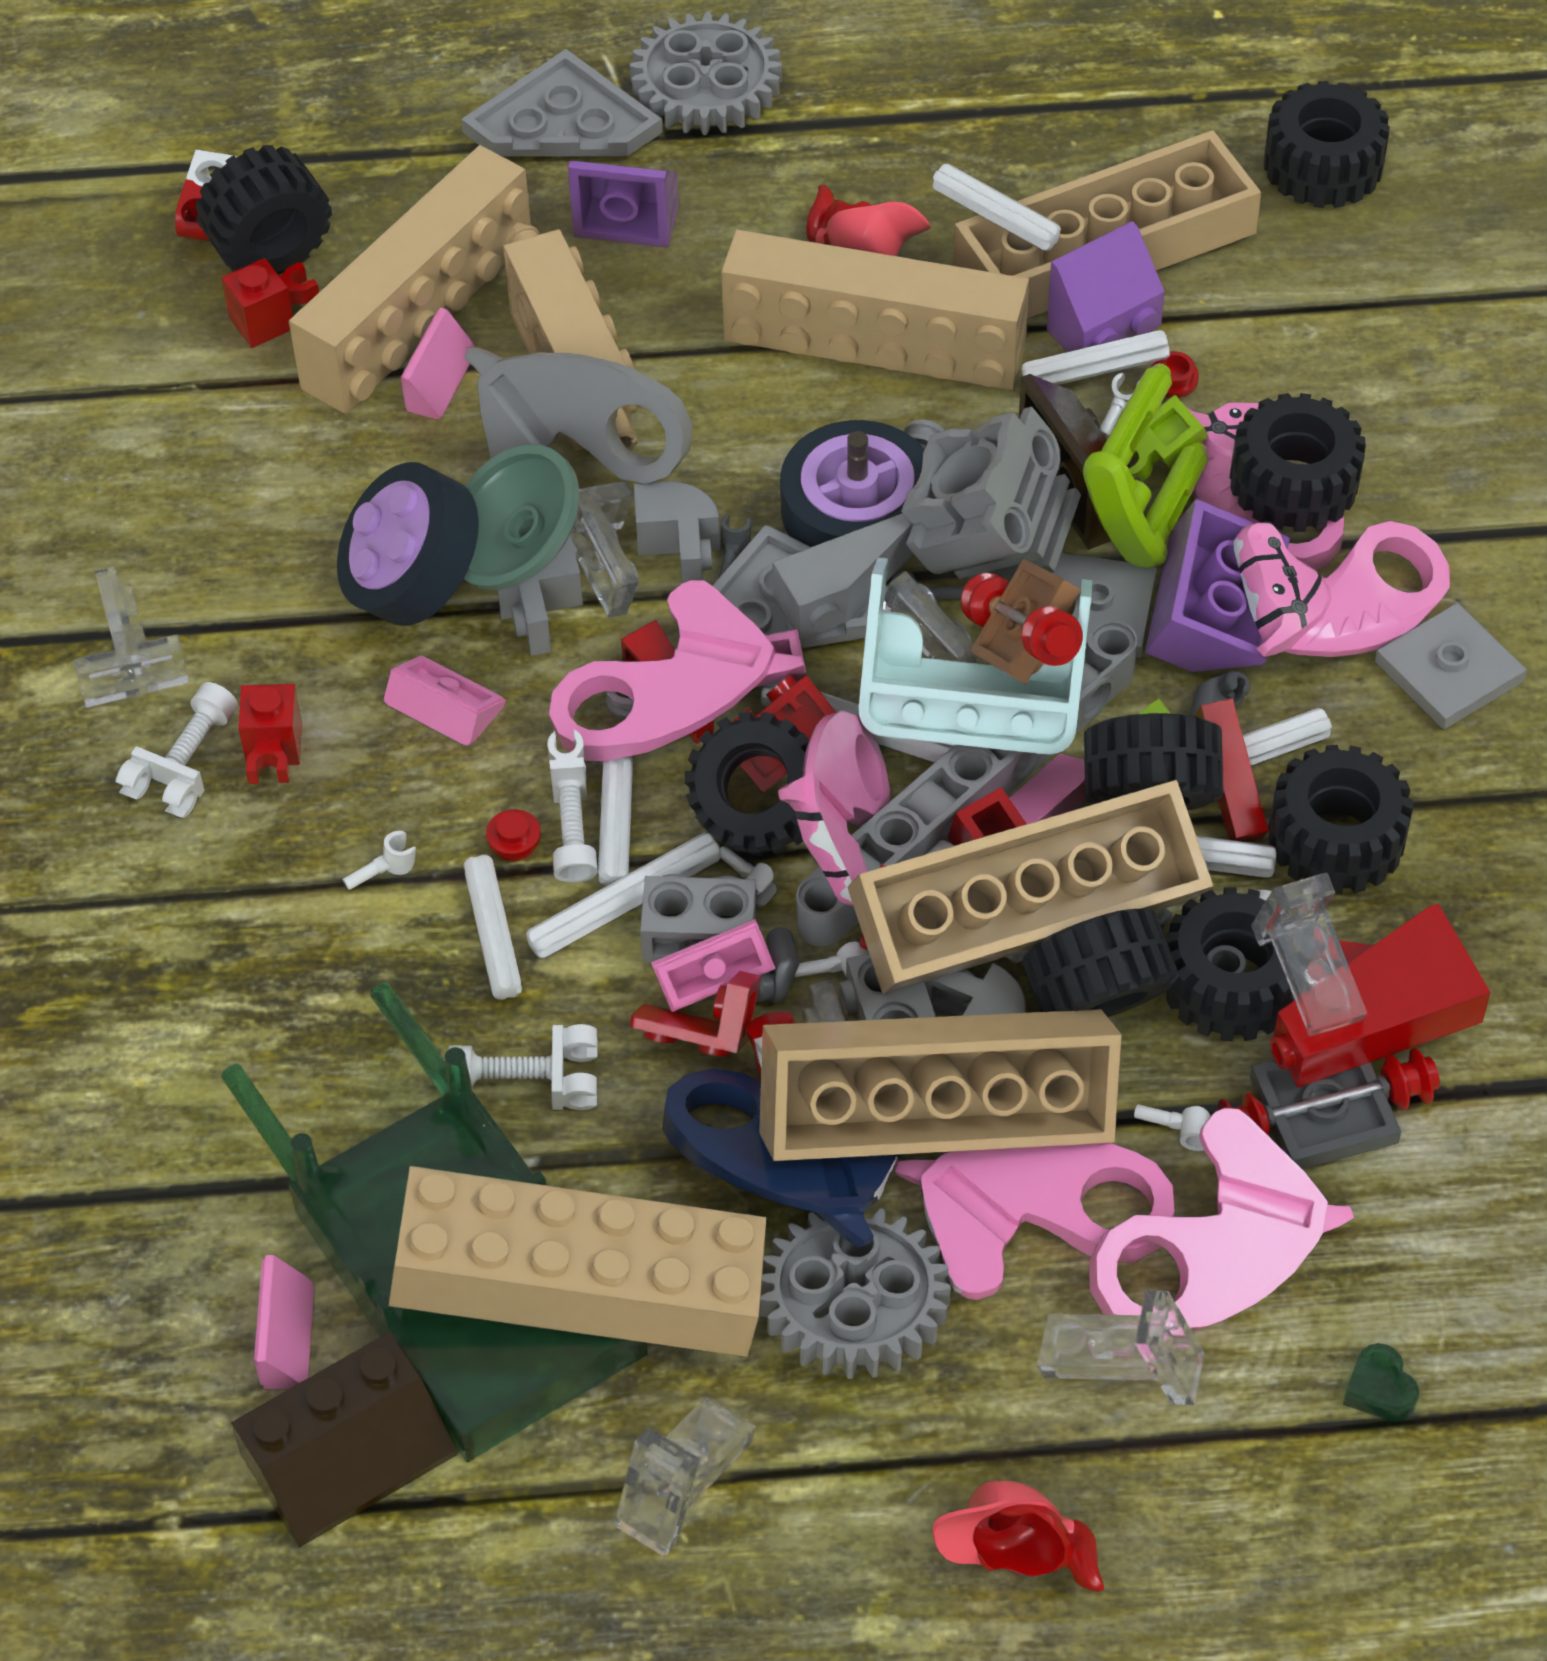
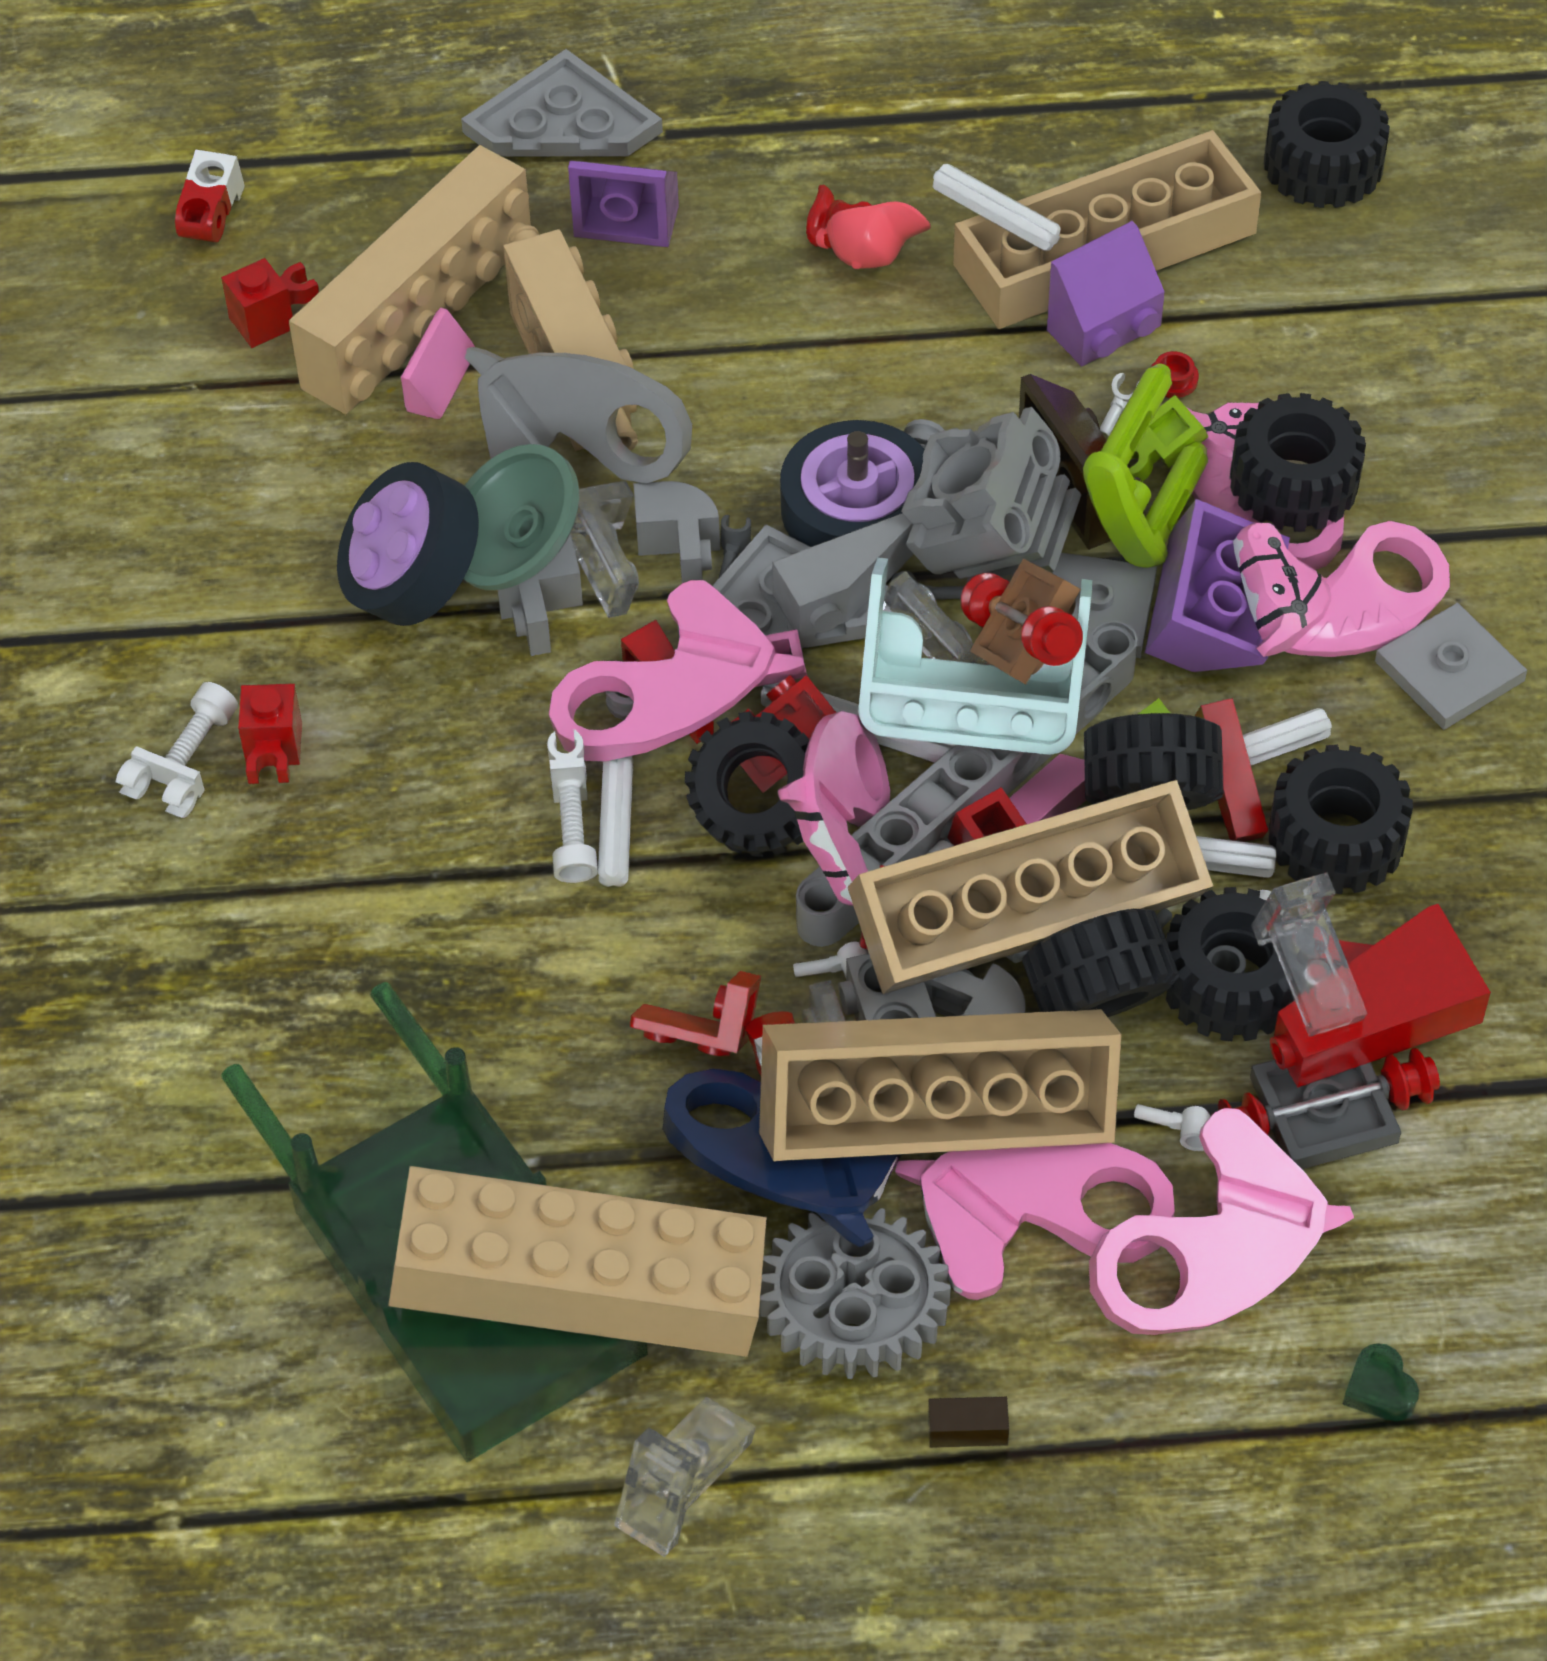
clear bracket [74,566,189,708] -> none
black tyre [196,145,332,273] -> none
dark brown slope [231,1332,457,1548] -> none
bright pink slope [254,1255,315,1389] -> none
white hand [342,831,416,890] -> none
bright pink slope [384,655,506,746] -> none
white bar [448,1024,598,1111] -> none
white axle [464,854,522,1000] -> none
red plate [486,809,541,862] -> none
white axle [526,832,721,958] -> none
light grey gear [630,12,782,135] -> none
light grey brick [640,874,757,962] -> none
bright pink slope [651,919,776,1012] -> none
white hand [720,845,777,907] -> none
tan brick [721,229,1029,390] -> none
dark grey arm [757,927,799,1005] -> none
red hair [932,1480,1104,1592] -> none
white axle [1022,330,1170,385] -> none
clear bracket [1037,1290,1205,1405] -> none
dark grey arm [1190,671,1250,716] -> none
none -> dark brown piece [928,1396,1009,1448]

